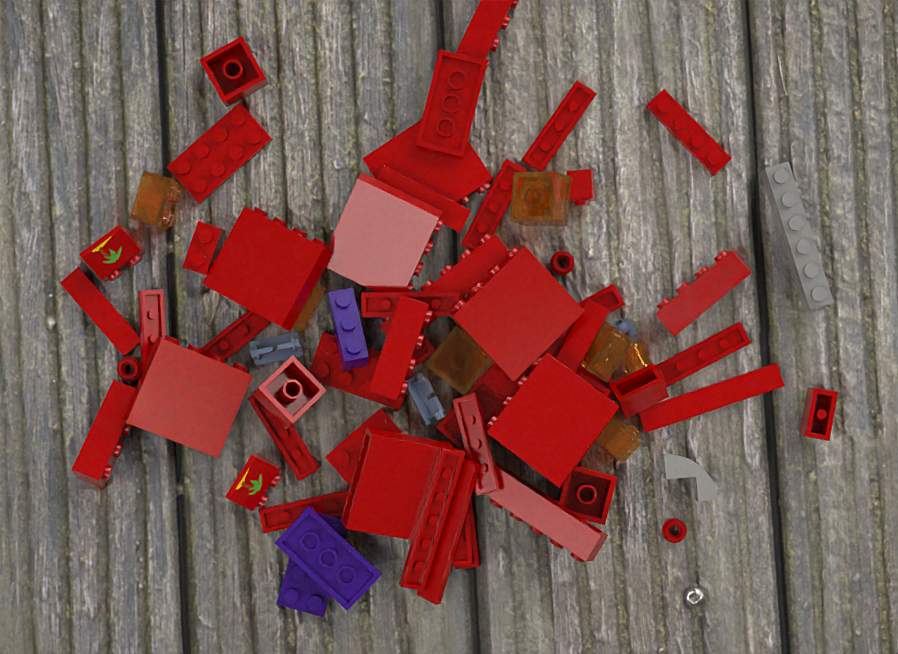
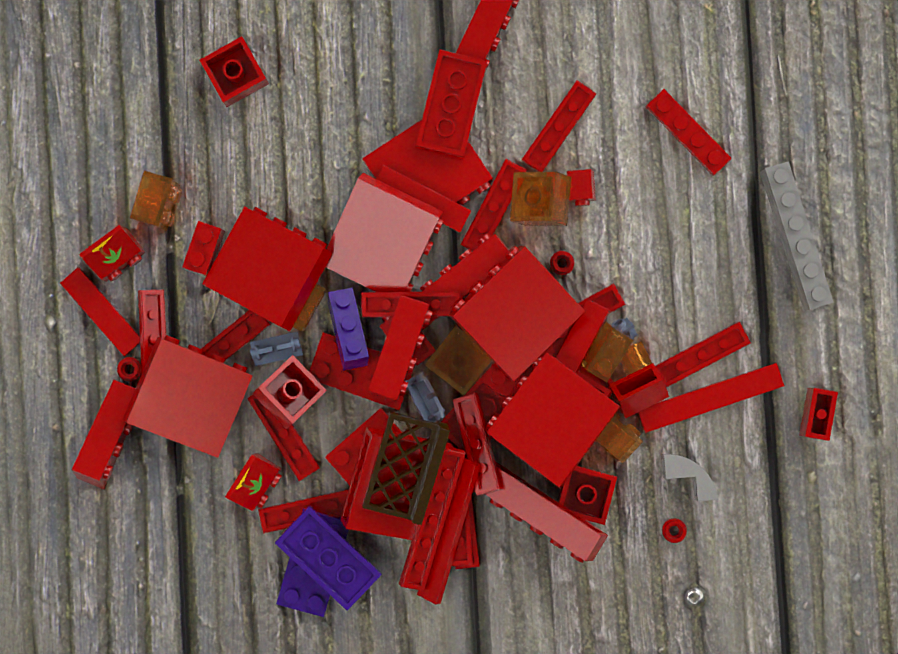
red plate [167,102,273,204] -> none
red wedge [655,247,752,337] -> none
none -> dark brown fence [362,411,450,525]

